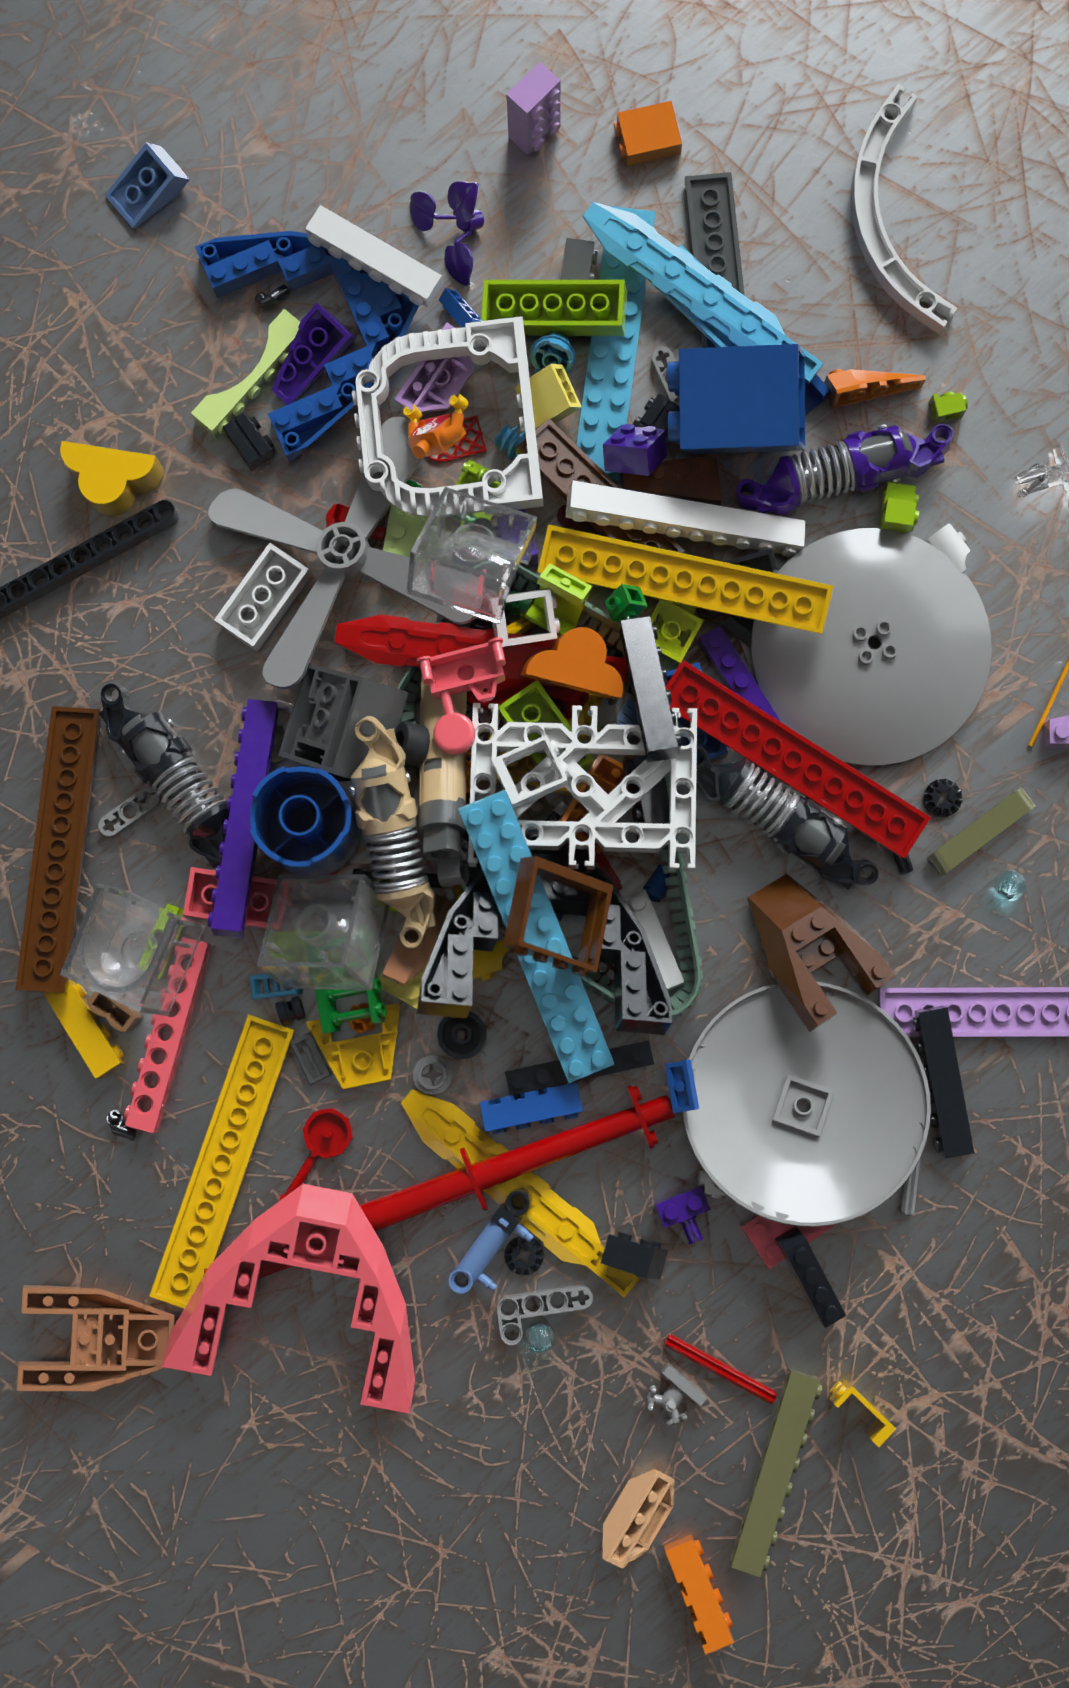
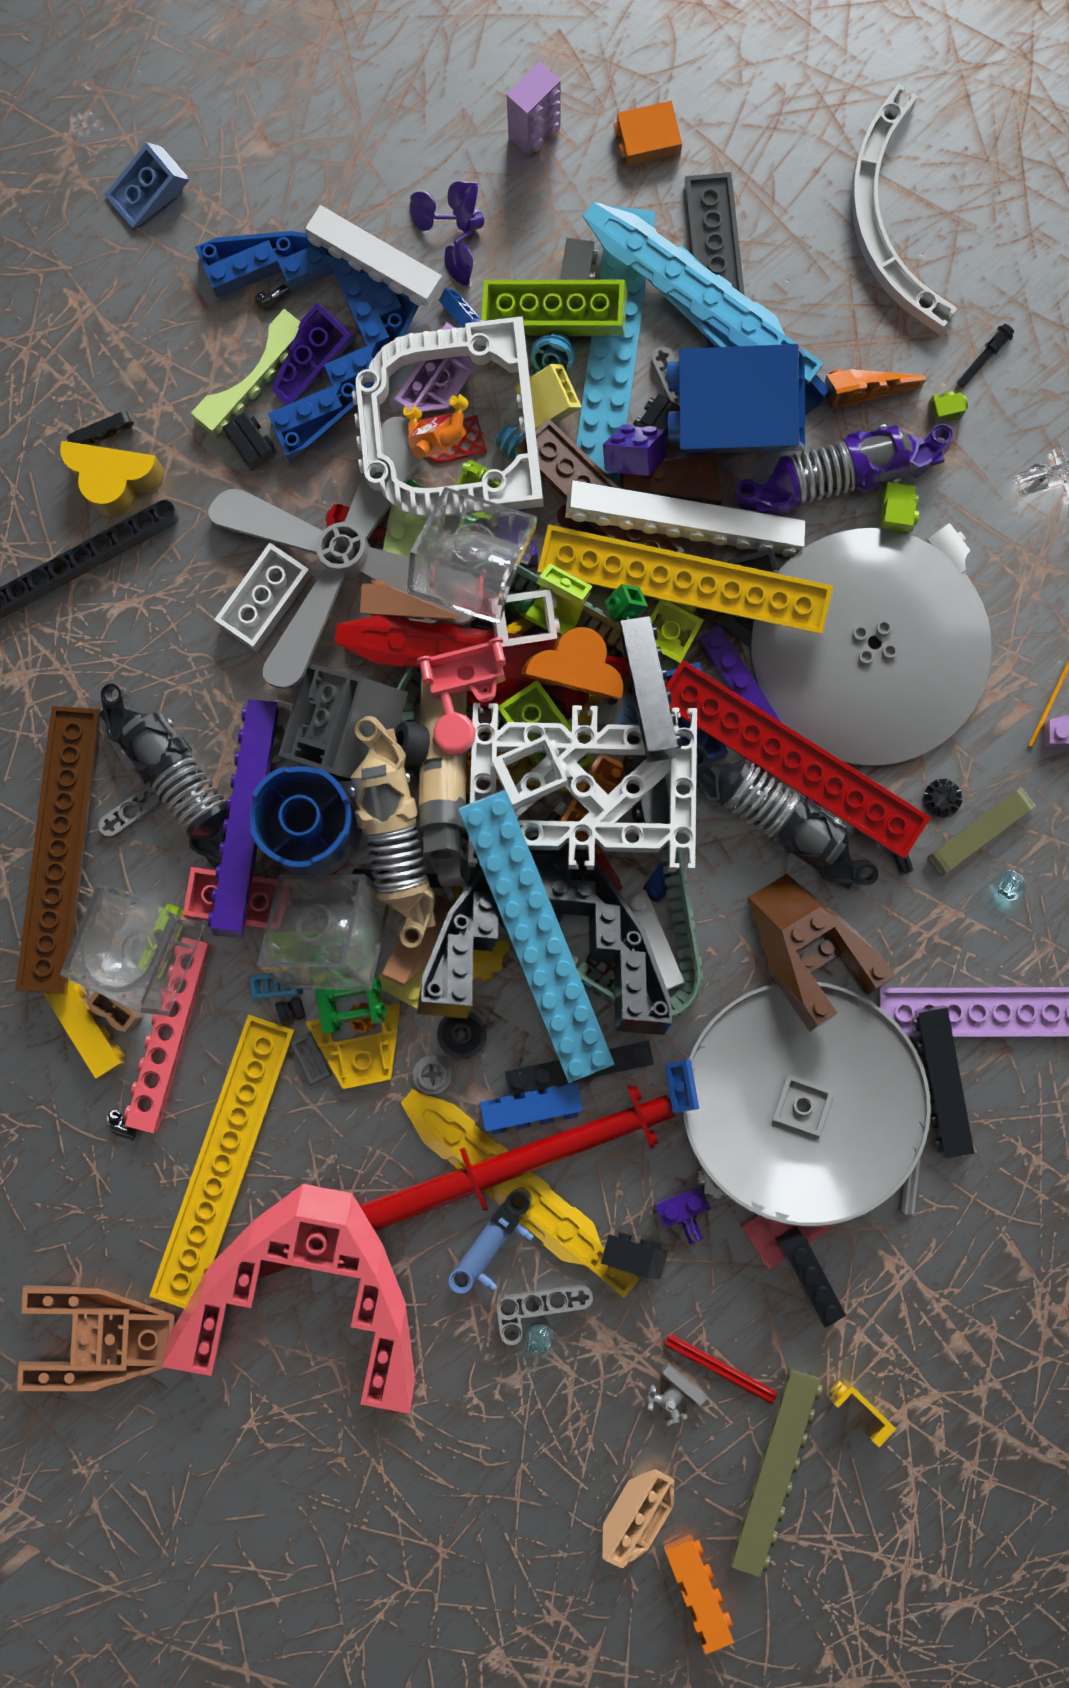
red piece [279,1108,353,1200] -> none
reddish brown window [503,856,613,976] -> none
black gear [504,1236,544,1276] -> none
none -> black beam [67,411,134,445]
none -> nougat wedge [360,580,460,621]
none -> black pin [957,323,1015,388]

